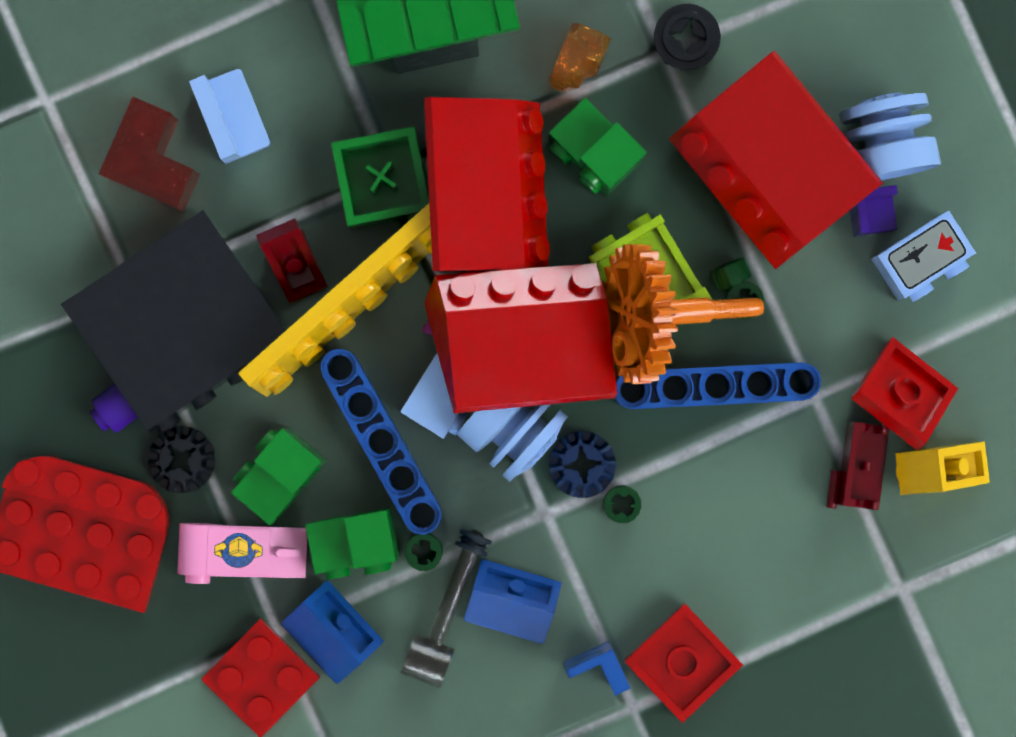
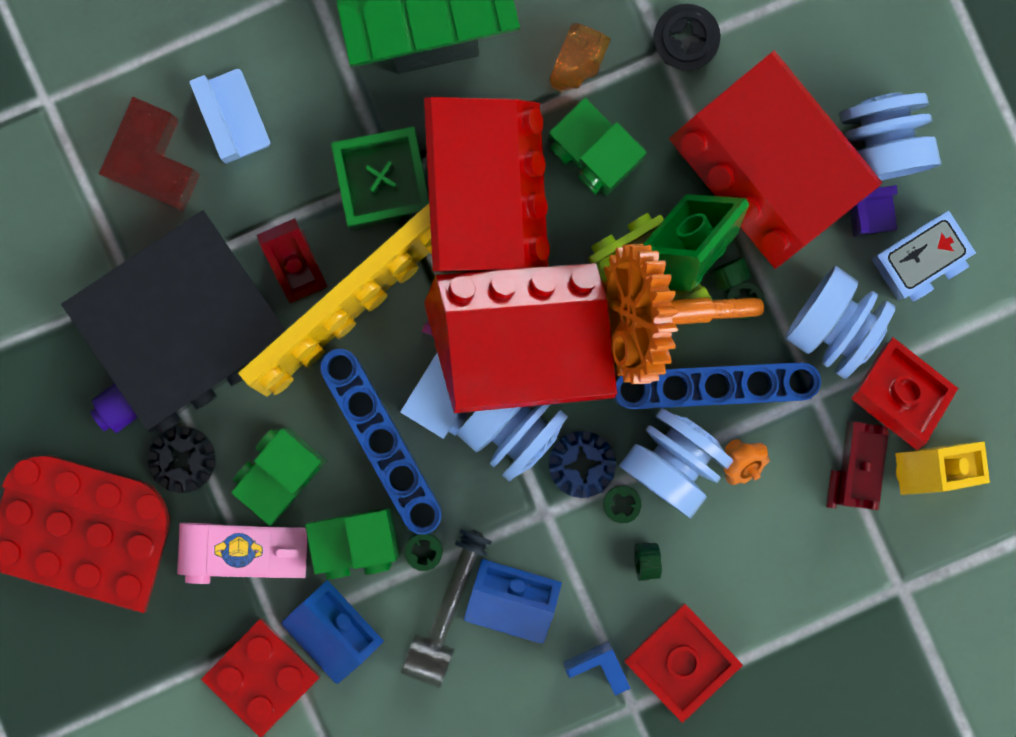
none -> light blue wheel [619,408,733,519]
none -> dark green axle [634,543,662,581]
none -> green slope [643,194,749,292]
none -> orange piece [723,439,770,485]
none -> light blue wheel [785,266,896,379]

